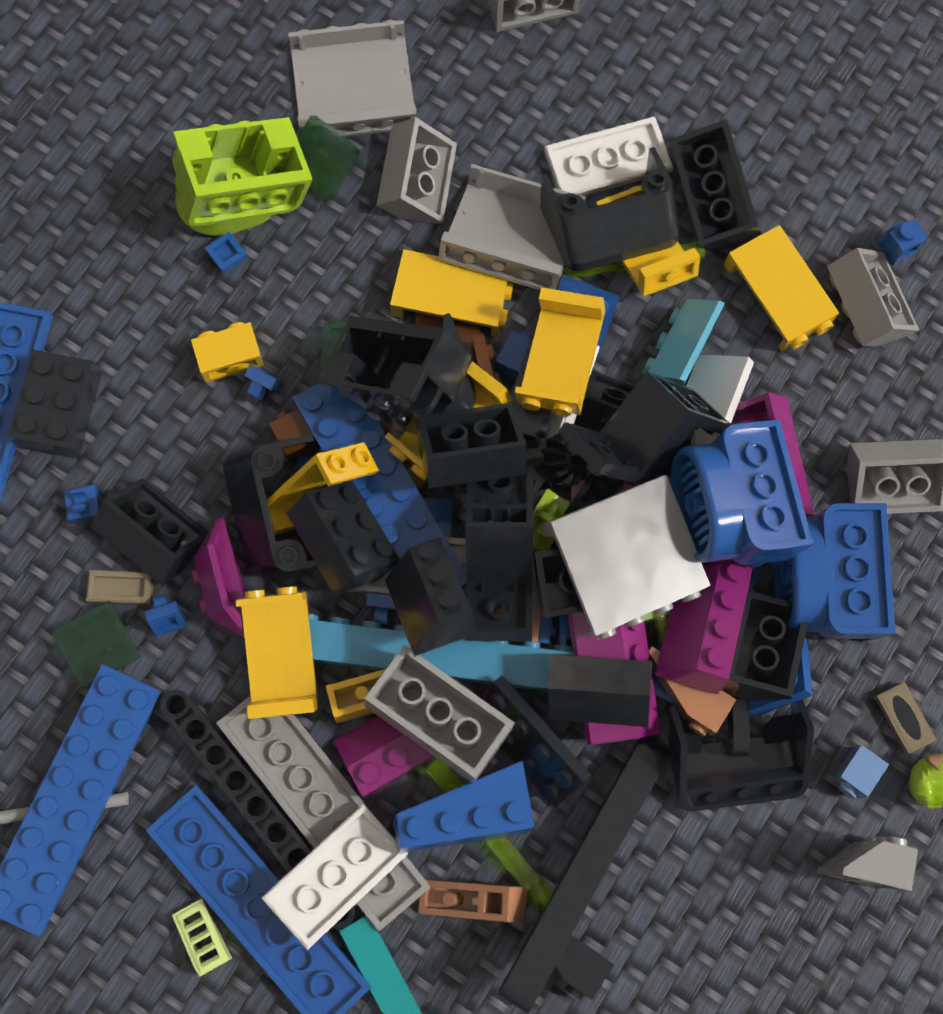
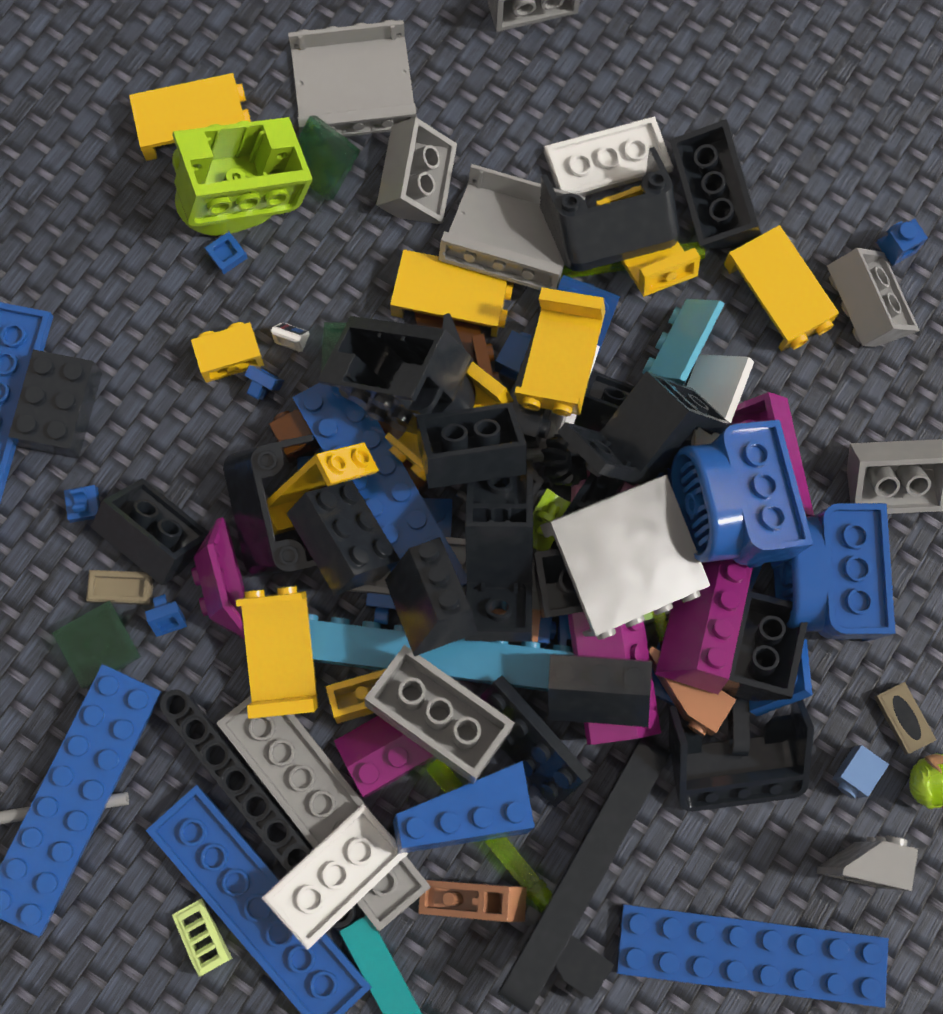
none -> yellow panel [129,73,251,161]
none -> white slope [271,323,309,352]
none -> blue plate [616,904,889,1008]

